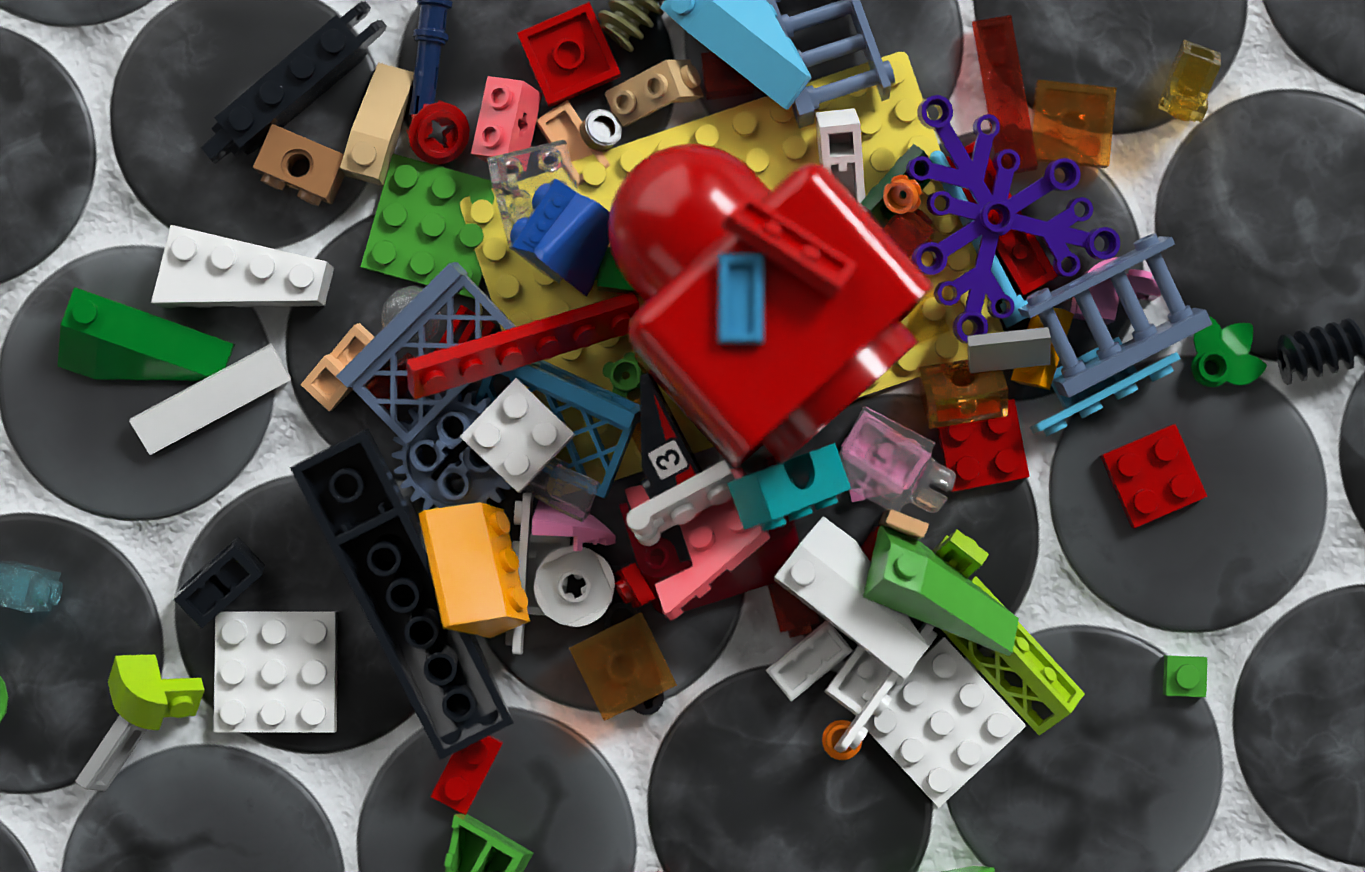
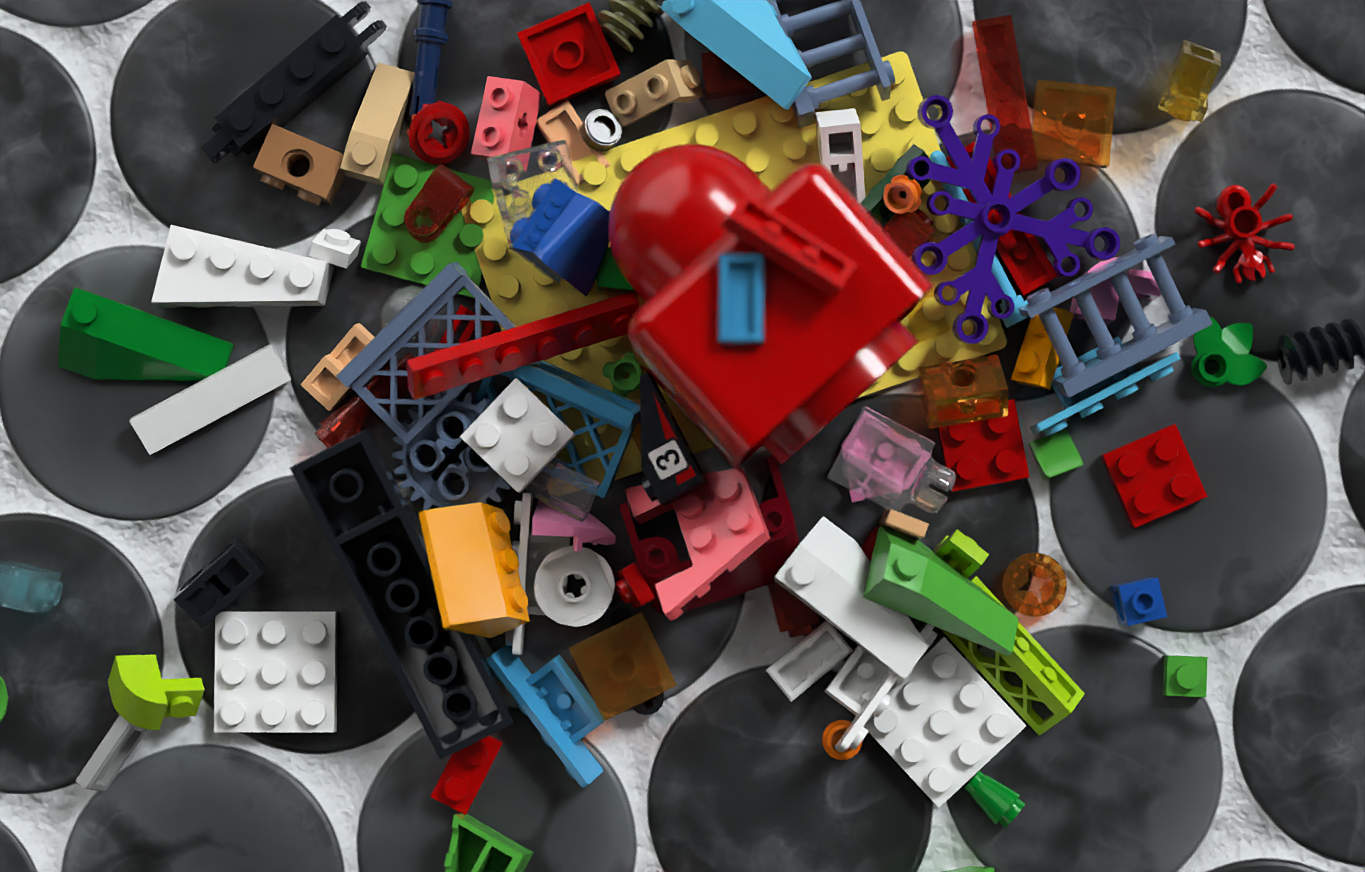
white plate [626,460,736,546] -> none
teal arch [727,443,851,532] -> none
light grey tile [967,327,1051,373] -> none
none -> white plate [309,229,361,269]
none -> clear red cone [314,395,372,448]
none -> clear red piece [404,164,475,243]
none -> dark azure bracket [486,645,608,788]
none -> green cone [964,770,1026,829]
none -> clear orange gear [1002,553,1067,617]
none -> bright green slope [1028,429,1084,480]
none -> blue brick [1110,577,1167,626]
none -> red animal [1194,184,1295,283]

